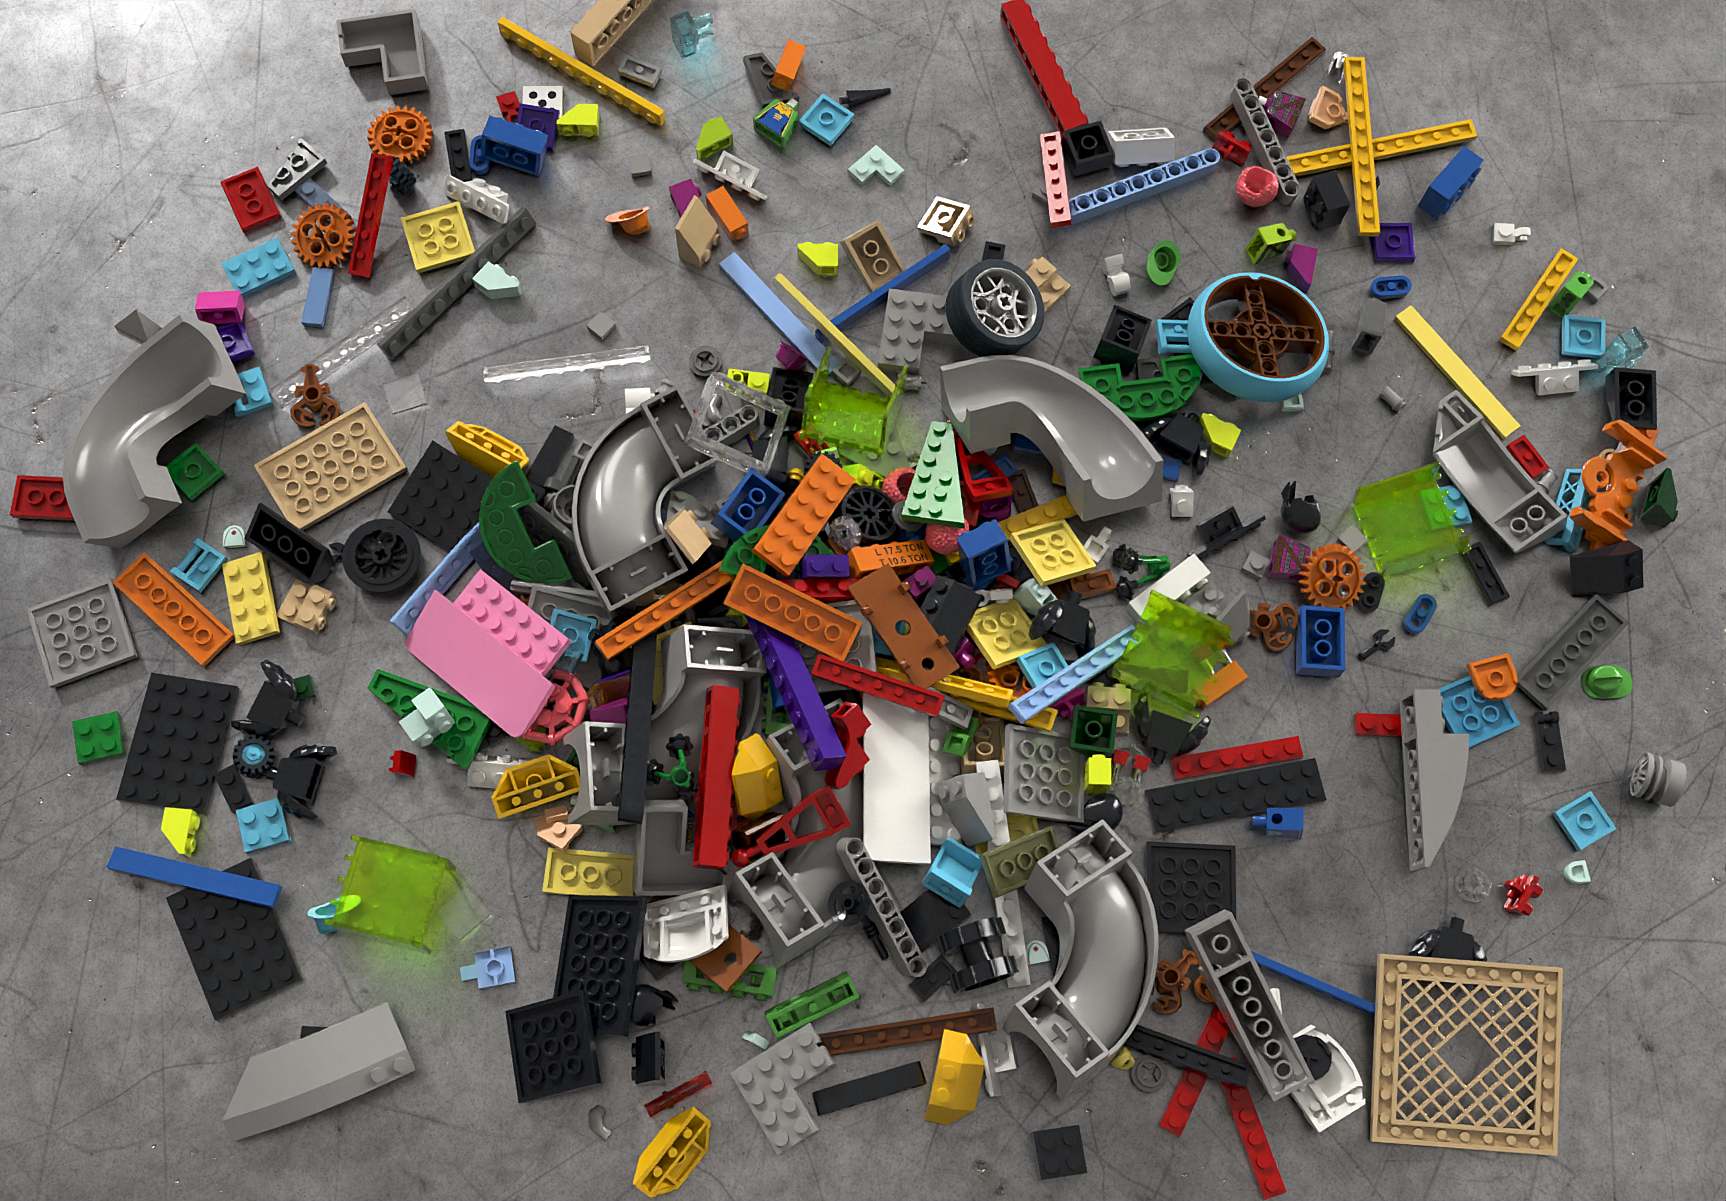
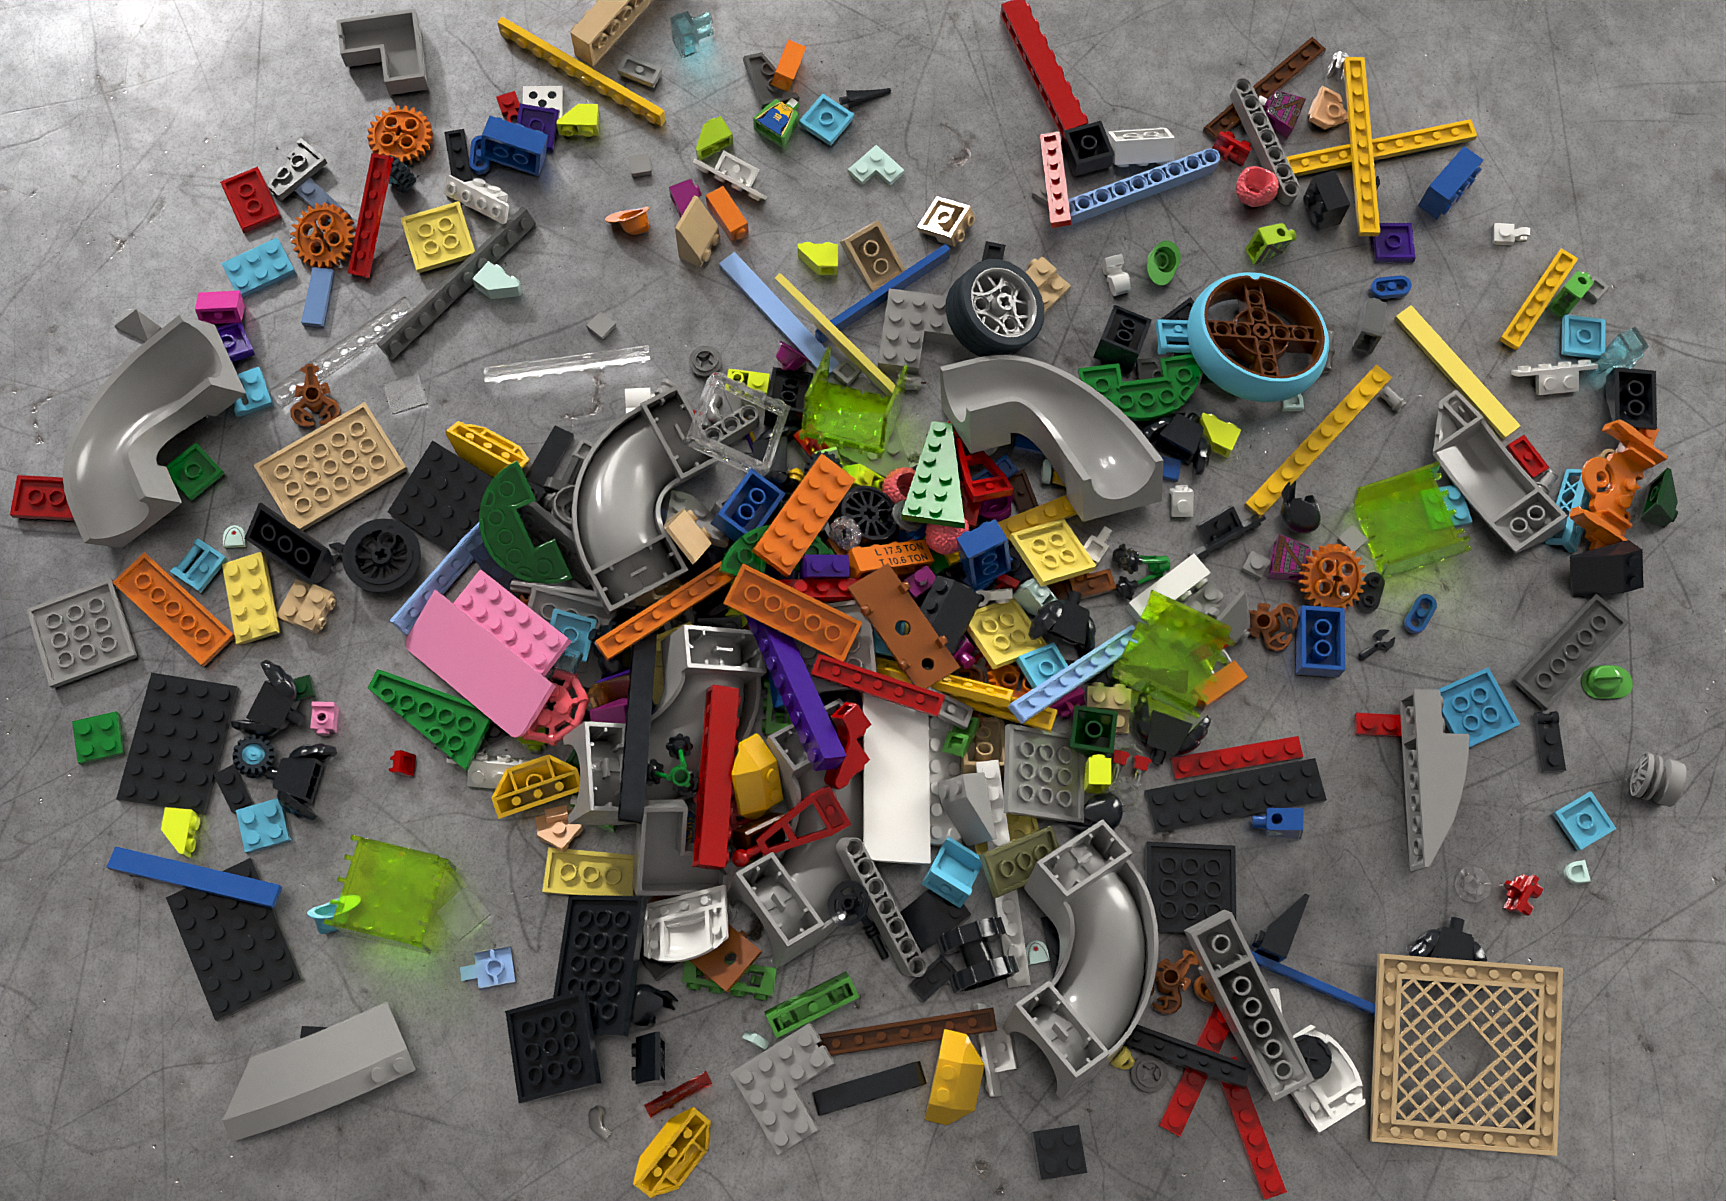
light aqua brick [399,687,455,749] -> none
magenta slope [1285,244,1318,293] -> none
black tile [1460,542,1510,607] -> none
orange tile [1466,653,1518,701] -> none
none -> bright pink brick [310,702,339,736]
none -> light aqua tile [1041,459,1052,484]
none -> yellow plate [1244,364,1392,515]
none -> black slope [1251,893,1310,963]

